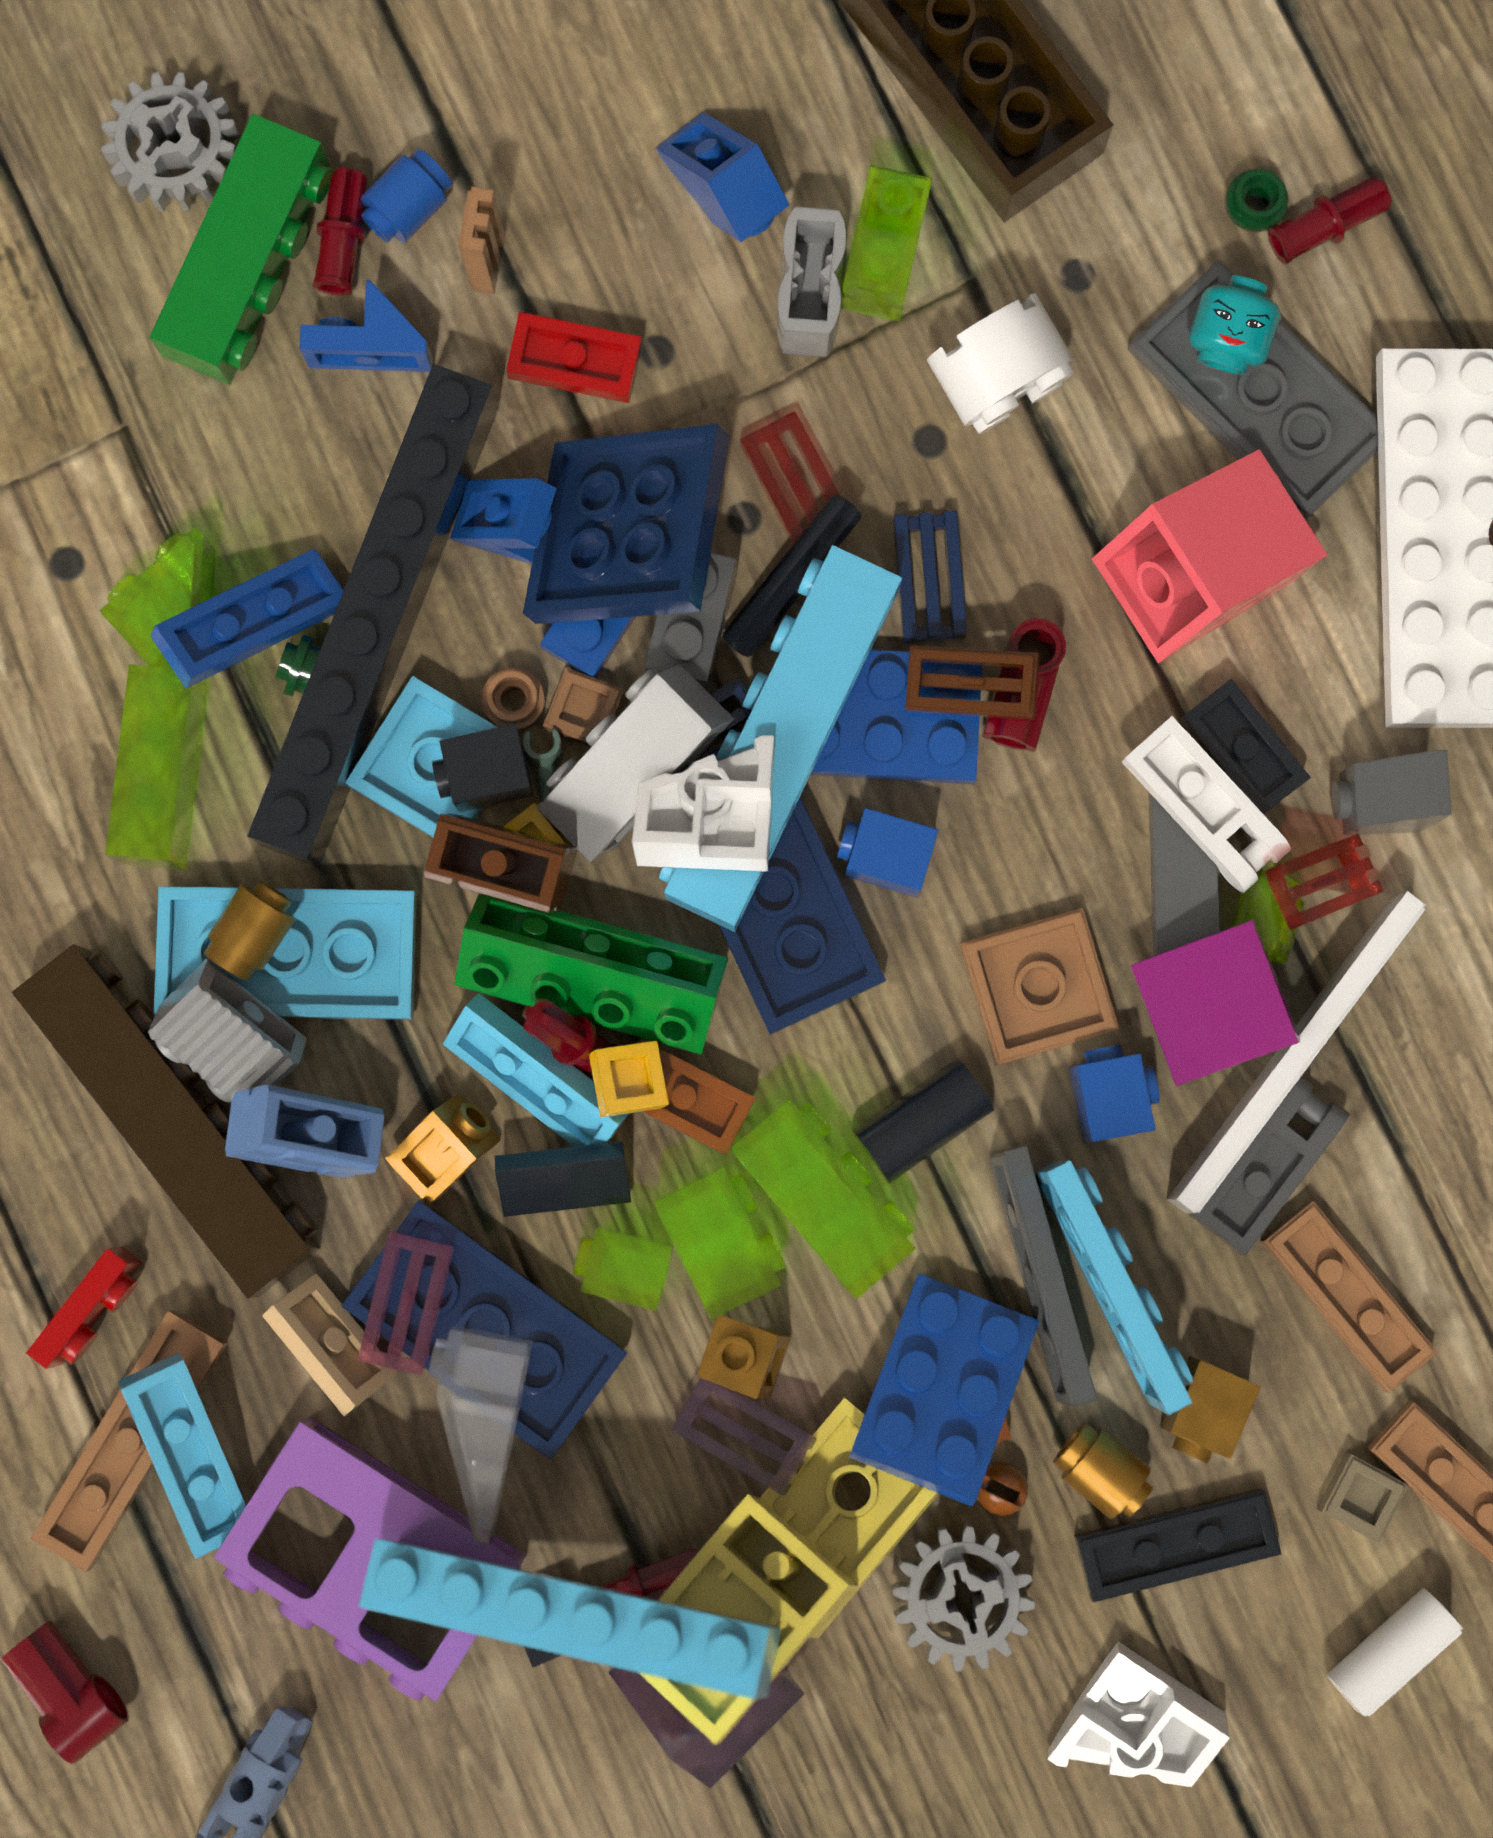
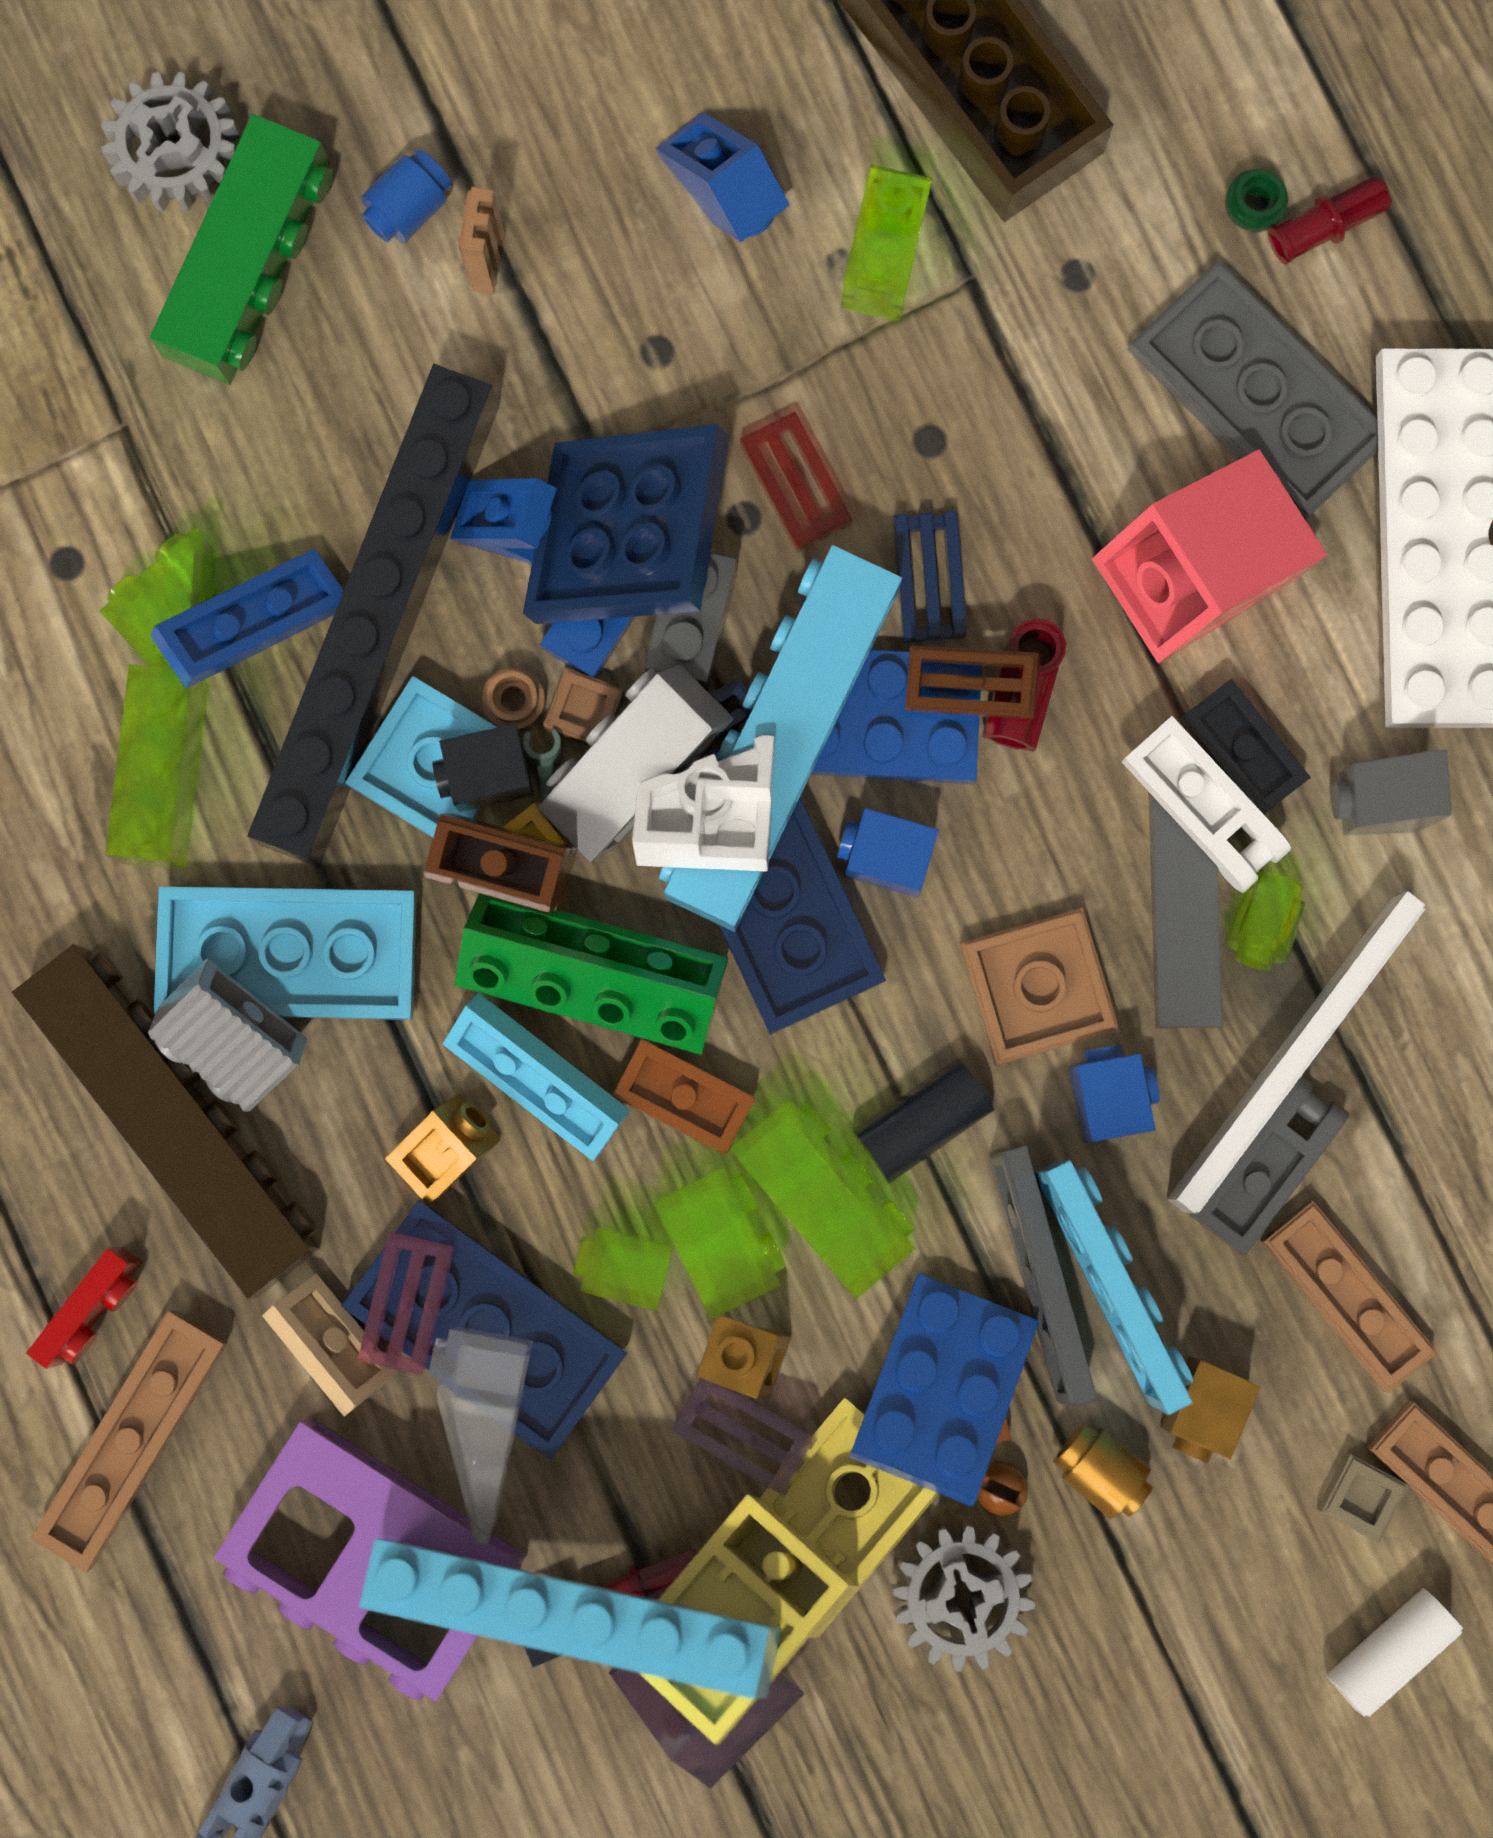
dark red piece [0,1620,129,1764] -> none
medium azure plate [117,1352,246,1559] -> none
pearl gold brick [204,880,296,981] -> none
medium blue brick [225,1084,384,1178] -> none
dark green plate [275,634,321,697] -> none
blue slope [300,280,434,372] -> none
dark red axle [312,166,368,296] -> none
black tile [495,1141,631,1217] -> none
red plate [506,312,642,403] -> none
dark red axle [522,999,618,1078] -> none
yellow plate [589,1041,669,1118] -> none
black axle [723,494,862,657] -> none
light grey brick [777,207,846,357] -> none
white brick [927,293,1074,435] -> none
white slope [1048,1641,1230,1787] -> none
black tile [1074,1488,1282,1603] -> none
magenta tile [1131,920,1301,1086] -> none
teal head [1189,275,1281,375] -> none
clear red tile [1264,833,1384,930] -> none

